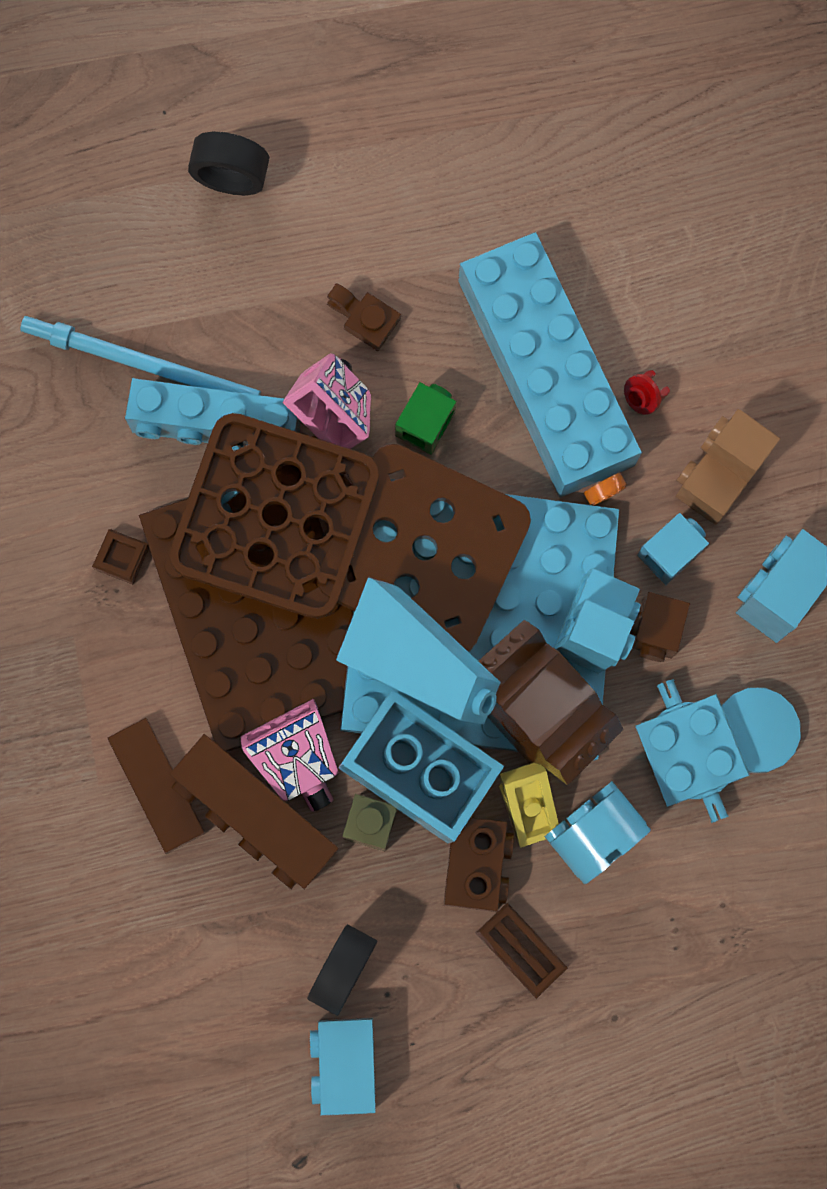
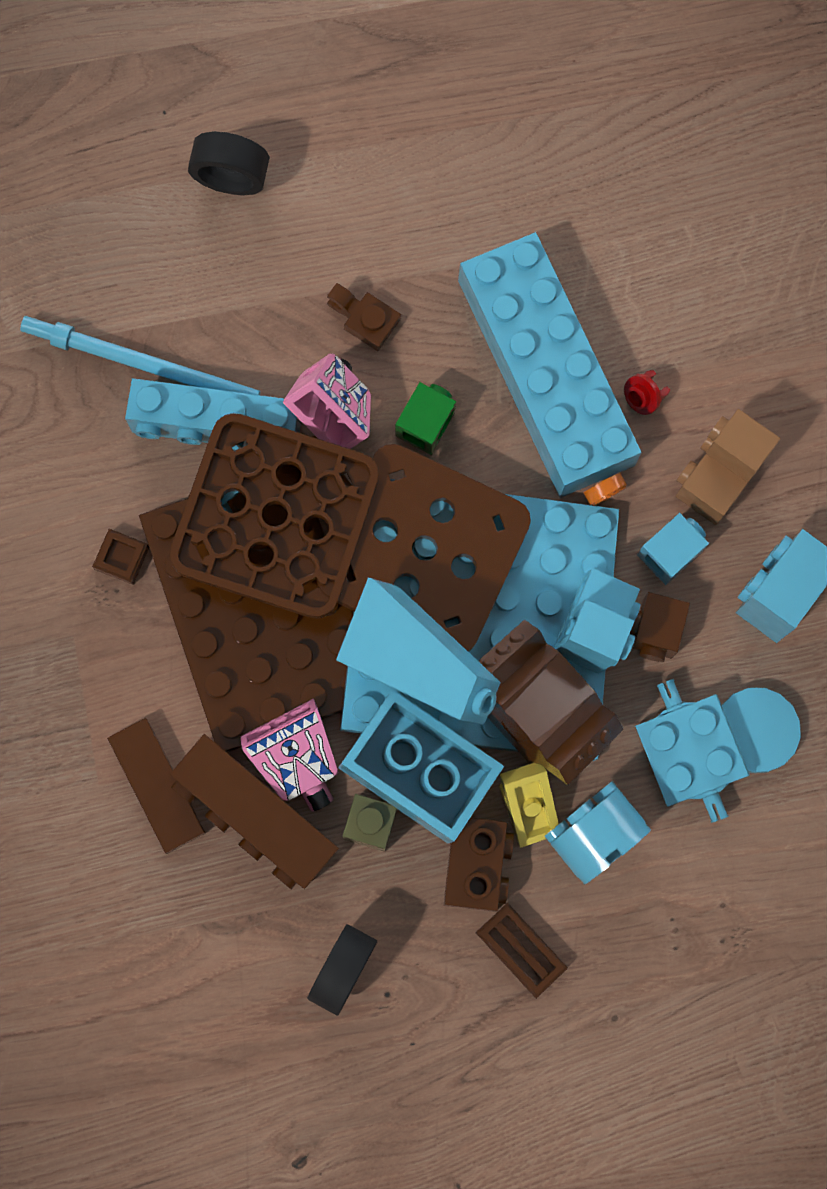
medium azure brick [310,1018,376,1115] -> none

